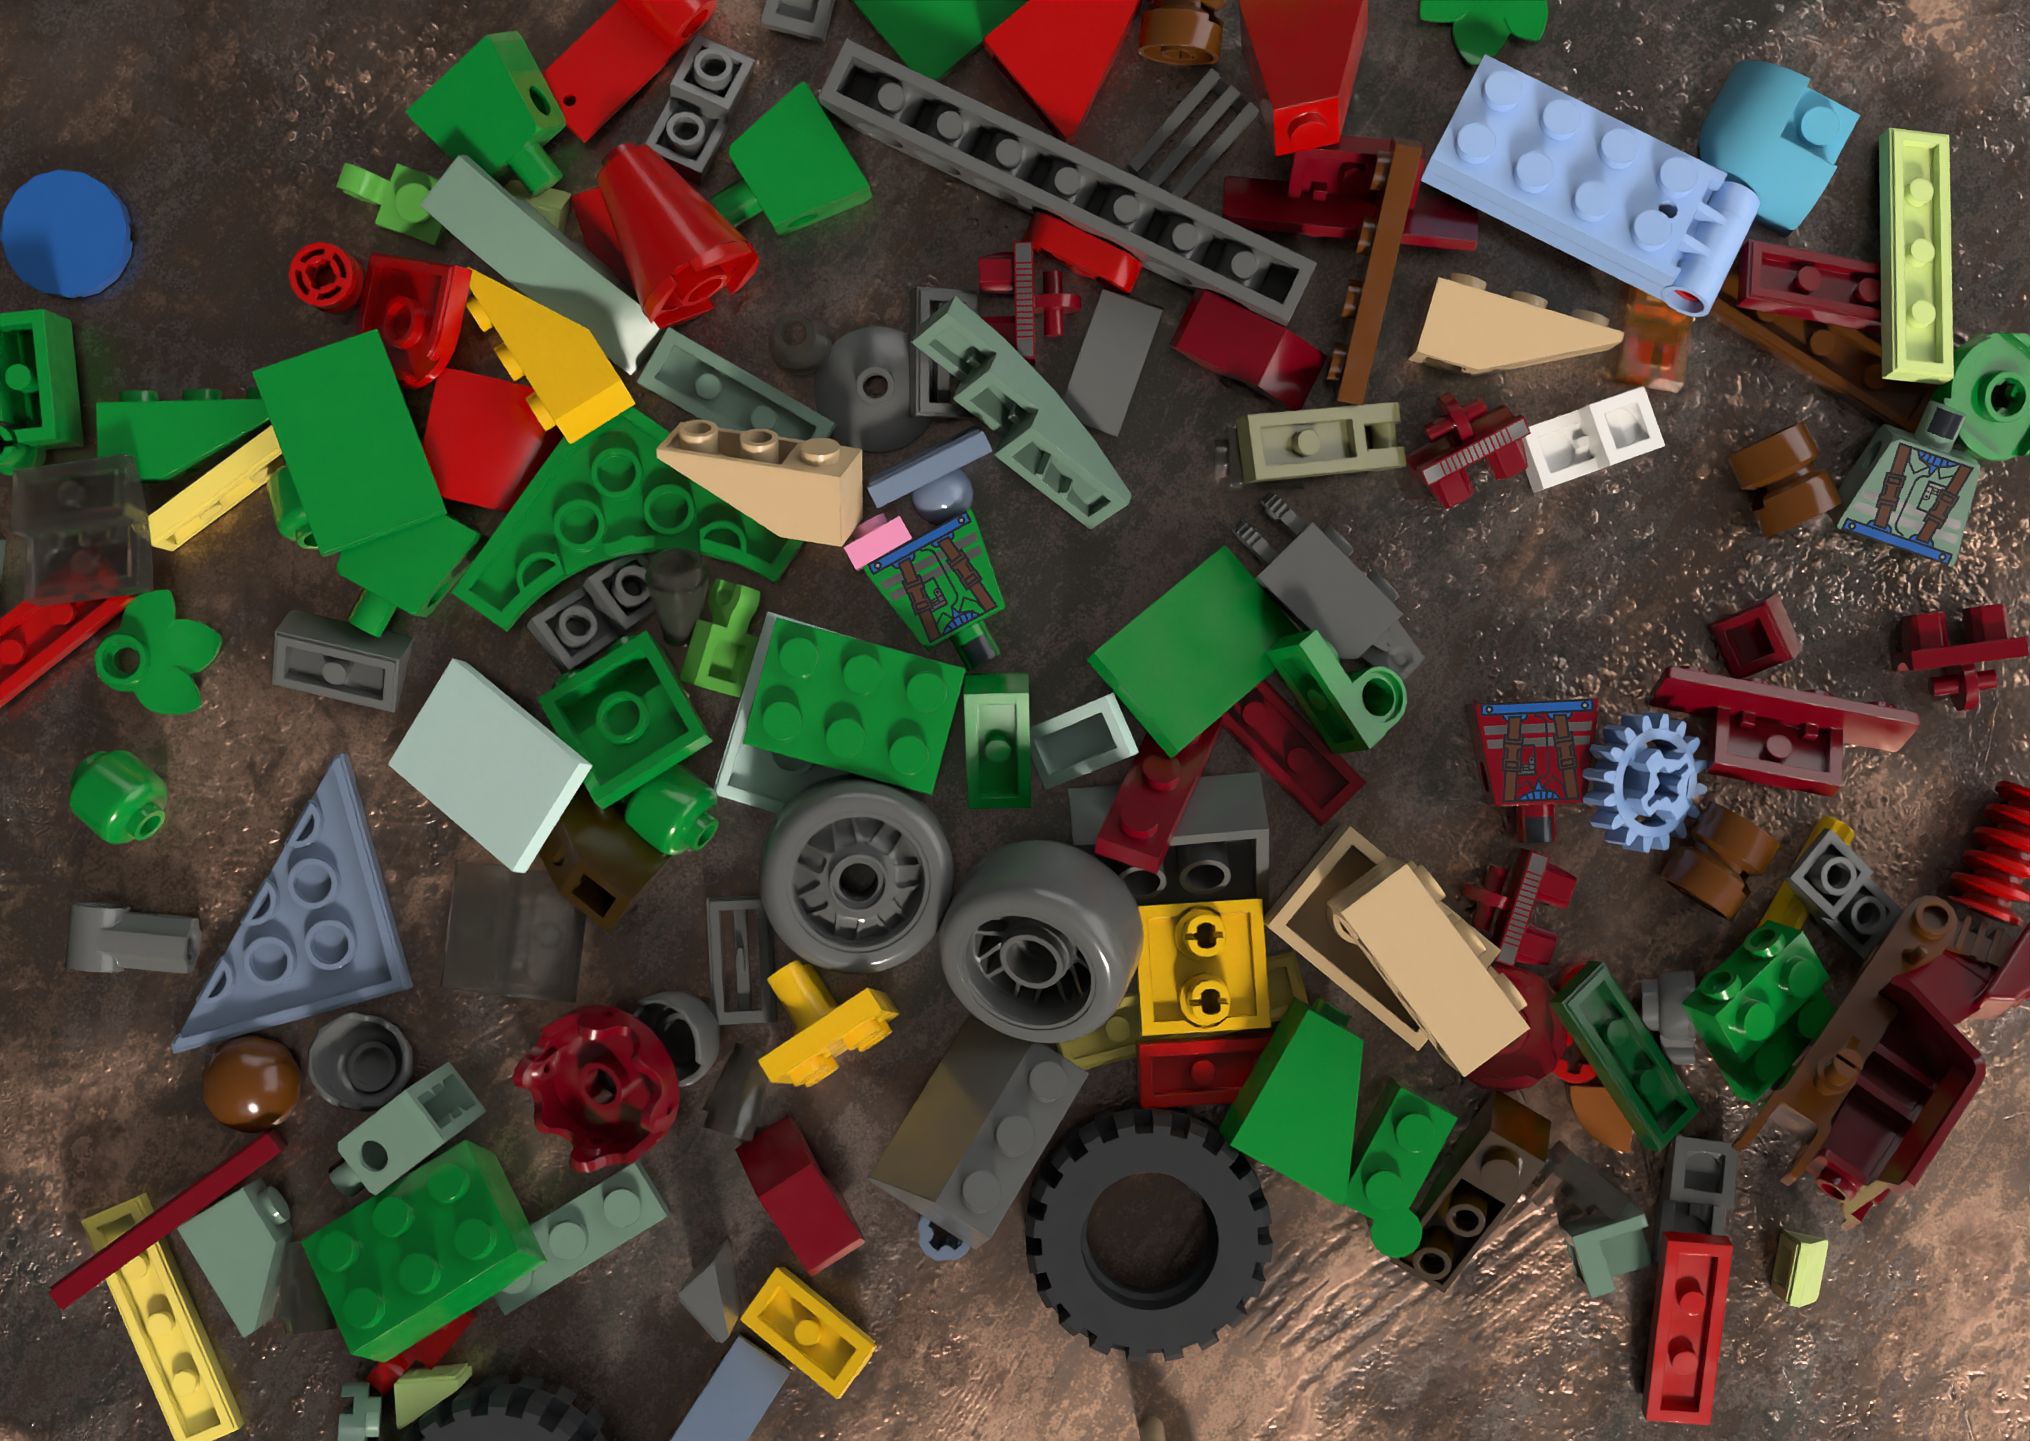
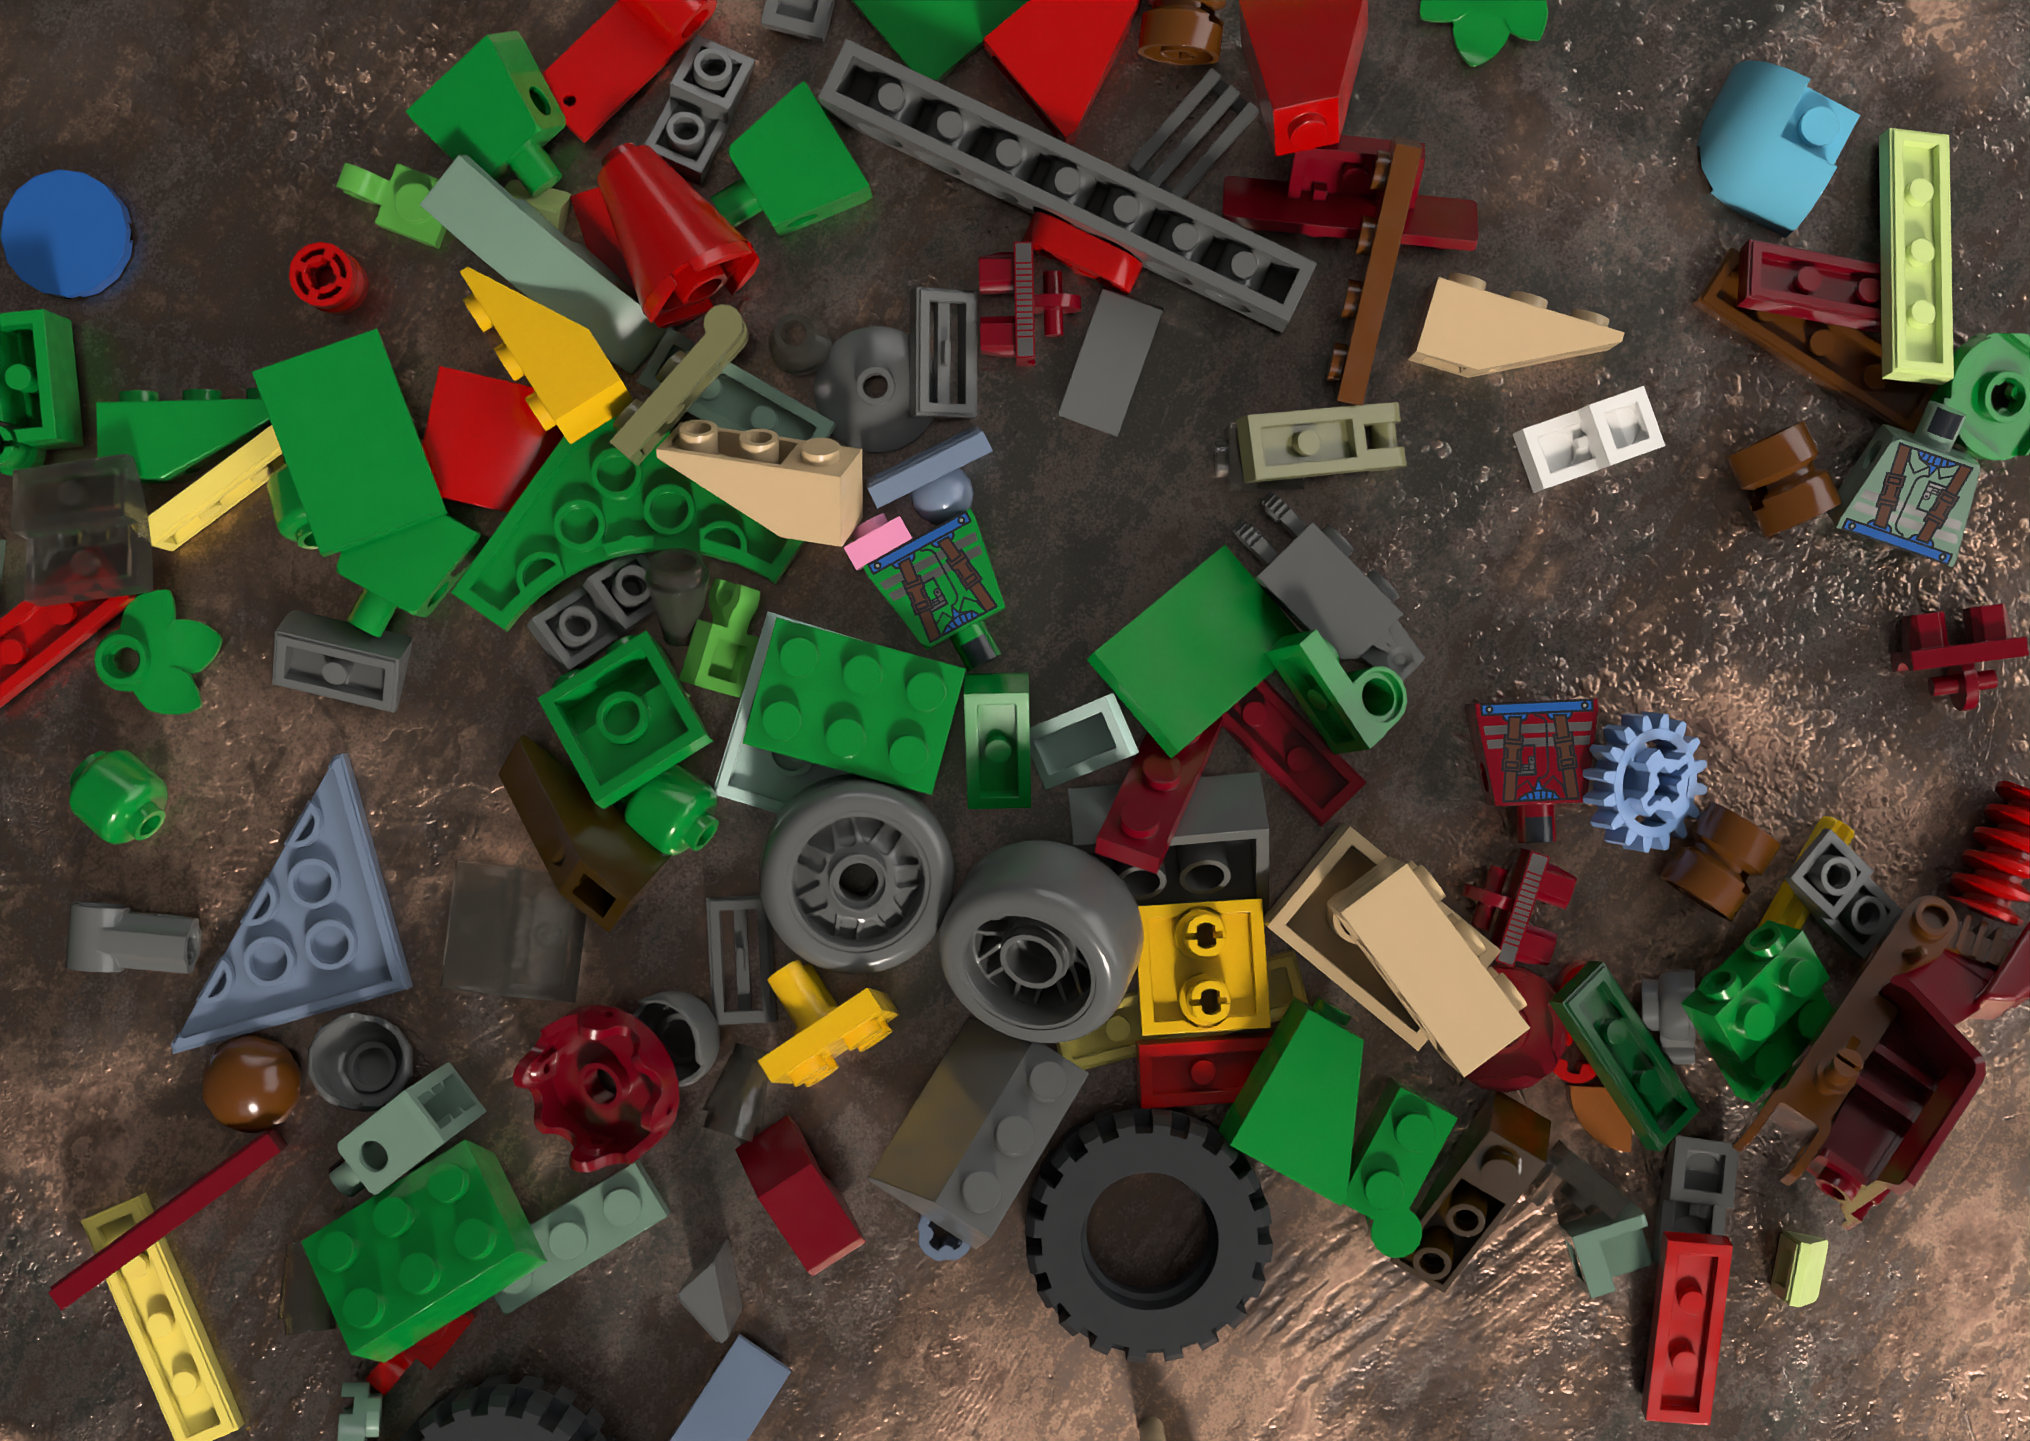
sand green slope [177,1177,294,1338] -> none
red tile [356,252,472,389] -> none
light aqua tile [388,658,593,873] -> none
yellowish green slope [394,1363,472,1430] -> none
yellow plate [740,1267,877,1399] -> none
sand green slope [911,296,1132,530] -> none
dark red slope [1169,288,1328,411] -> none
dark red hips [1406,392,1531,508] -> none
light blue hinge [1421,54,1761,317] -> none
clear orange slope [1615,285,1696,393] -> none
dark red bracket [1649,666,1919,797] -> none
dark red slope [1708,593,1802,679] -> none
none -> olive plate [610,304,749,466]

